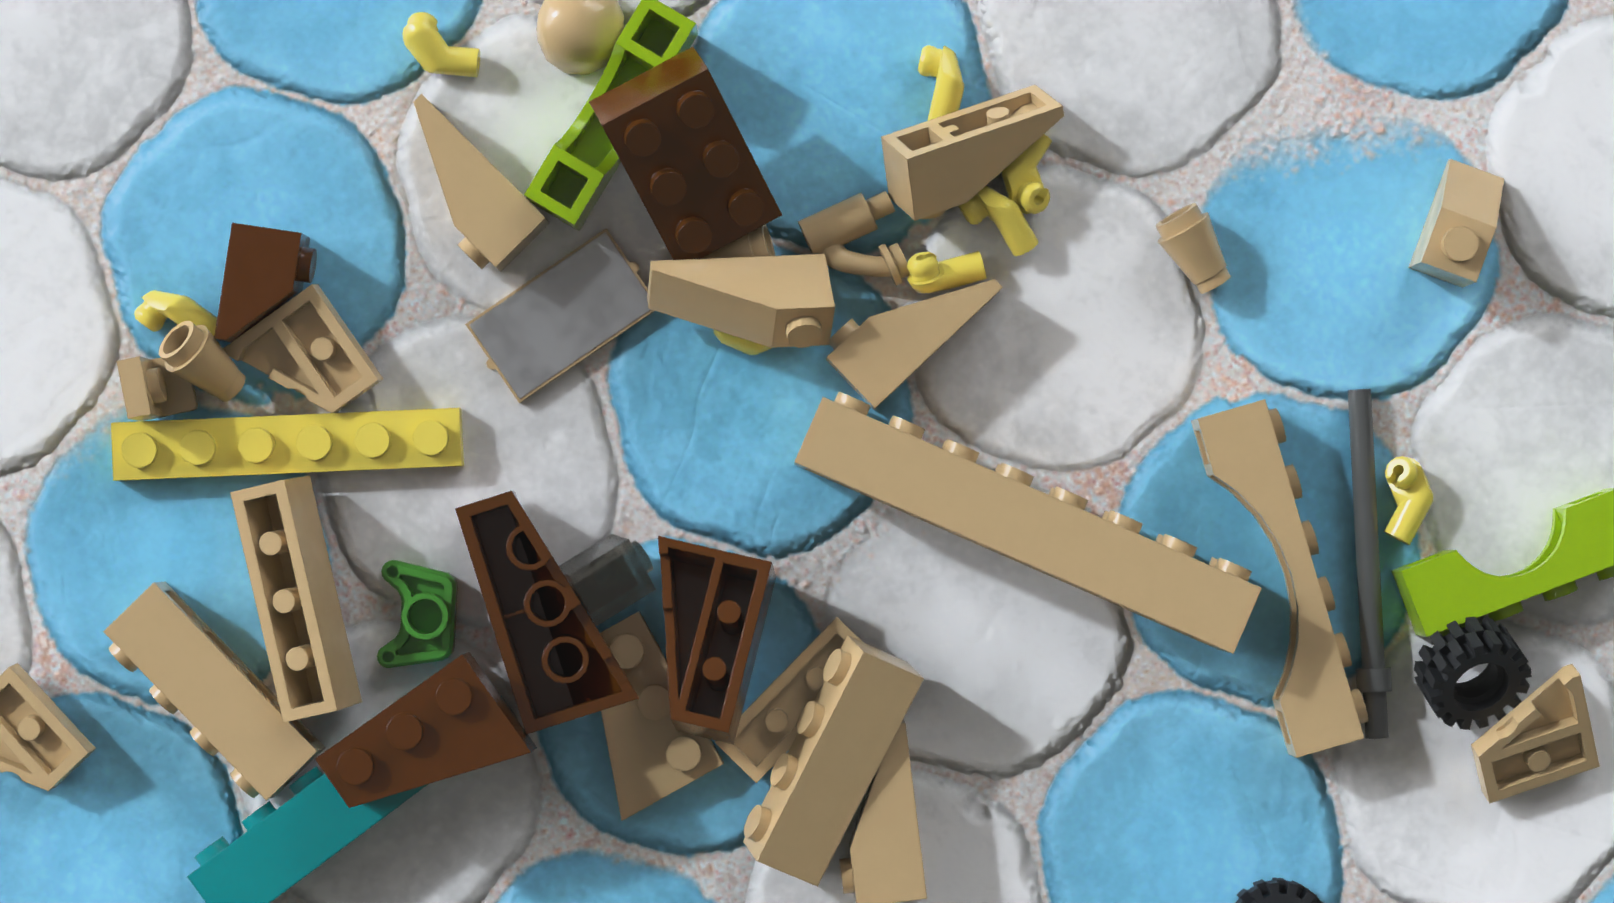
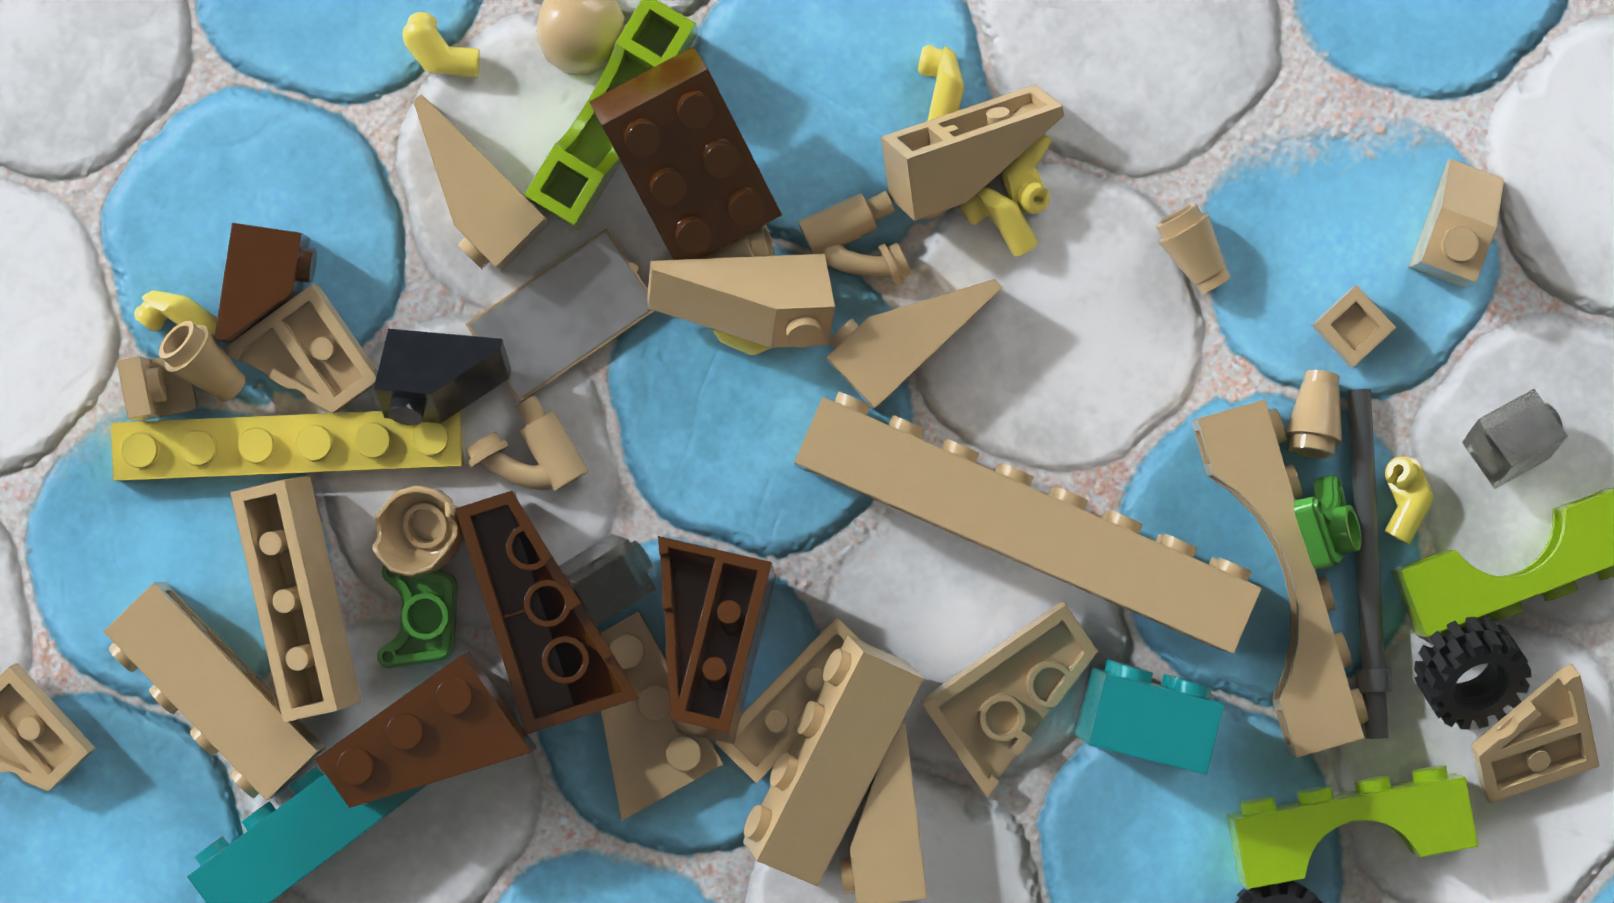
light yellow arm [907,251,987,293] -> none
none -> tan hair [372,485,462,577]
none -> black slope [374,328,511,425]
none -> tan plant [466,395,590,491]
none -> tan wing [919,601,1098,798]
none -> teal brick [1074,659,1224,775]
none -> lime arch [1227,765,1479,889]
none -> tan cone [1285,370,1342,459]
none -> bright green piece [1294,475,1361,570]
none -> tan plate [1311,285,1396,368]
none -> clear smoke brick [1462,389,1568,489]

